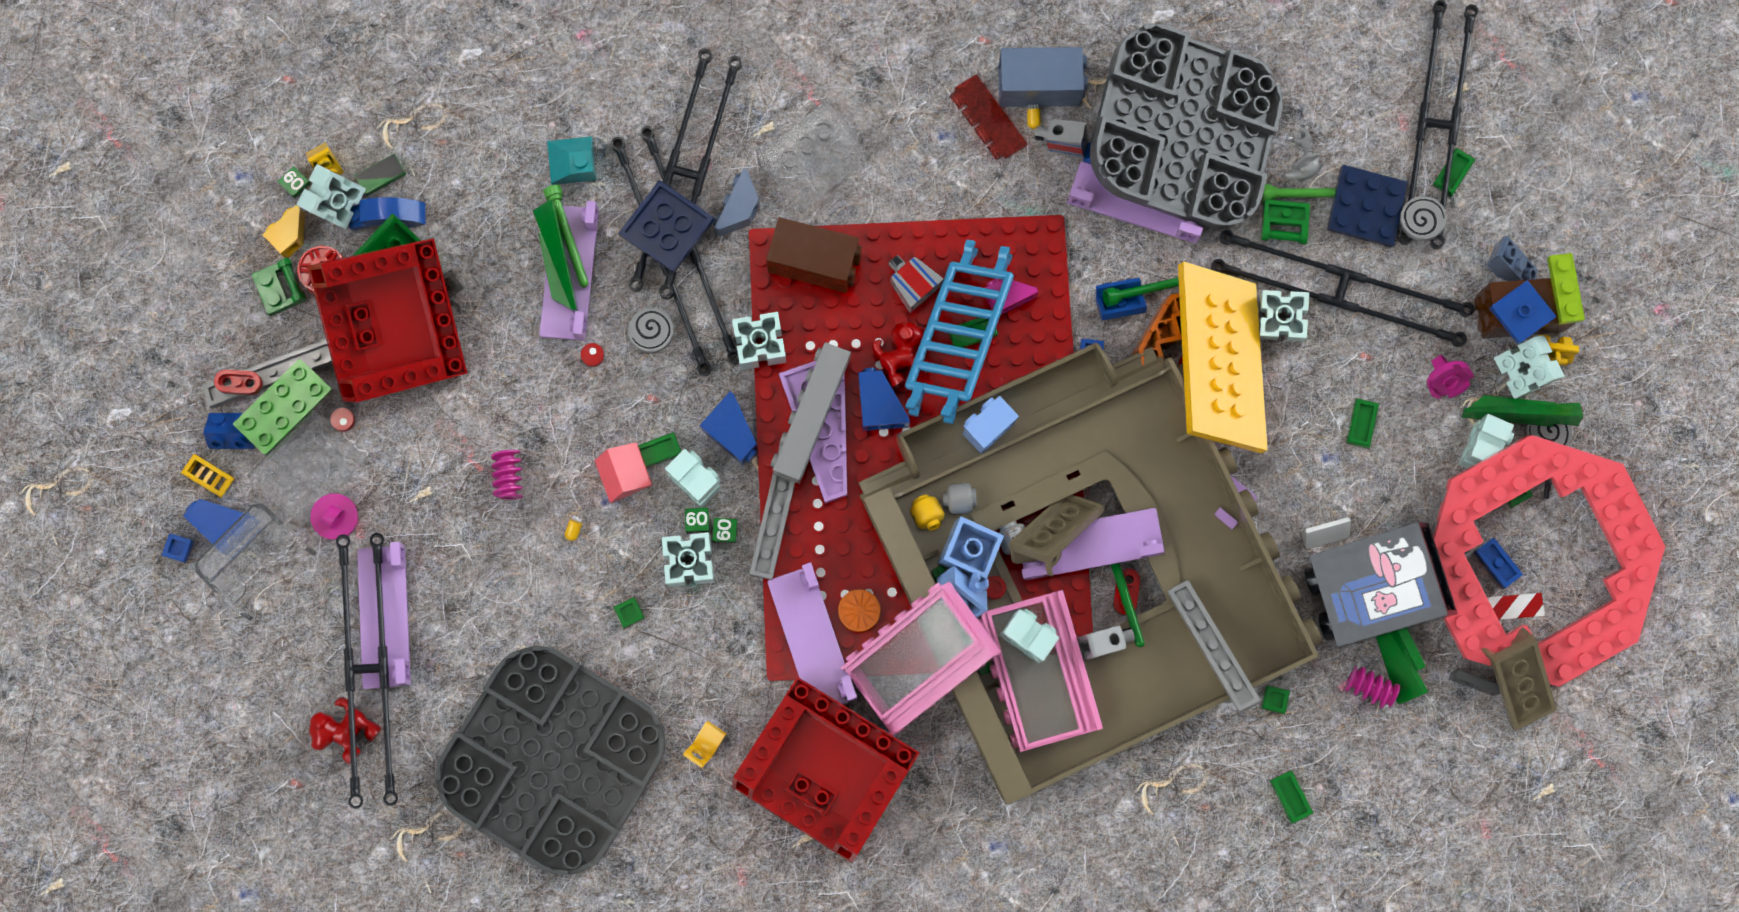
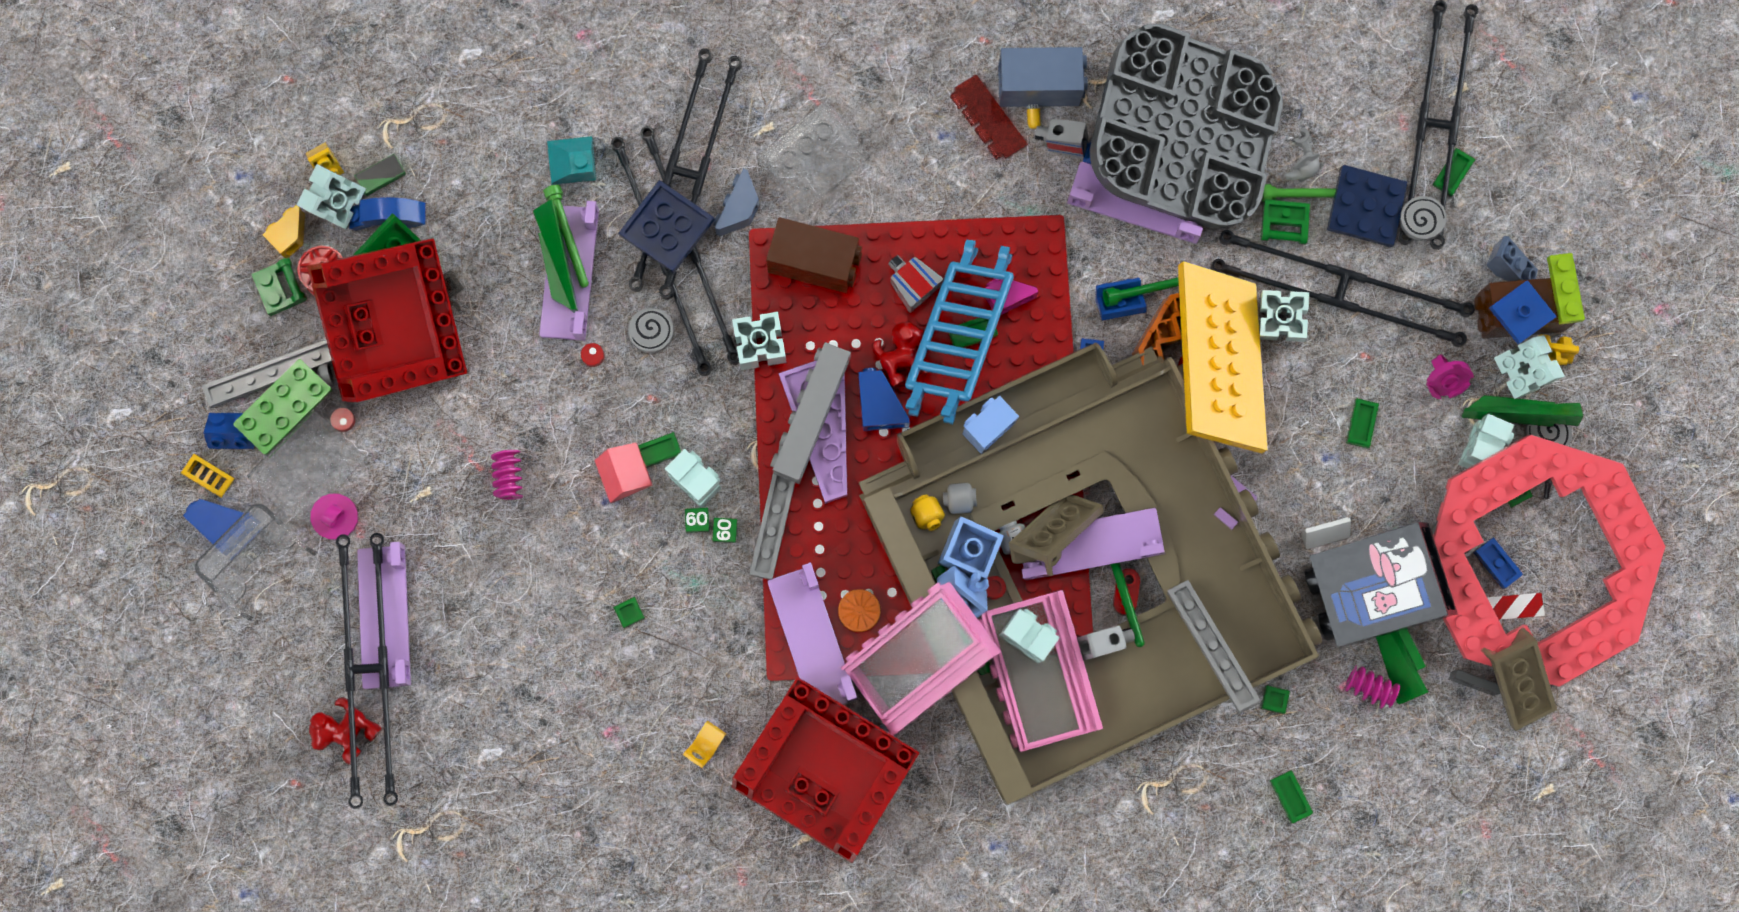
blue plate [161,533,194,563] -> none
plate [214,369,263,395] -> none
green tile [277,166,311,199] -> none
dark grey plate [435,646,665,875] -> none
yellow piece [564,515,583,541] -> none
light aqua brick [662,532,715,588] -> none
blue slope [700,391,758,465] -> none
none -> light grey tile [318,363,334,386]

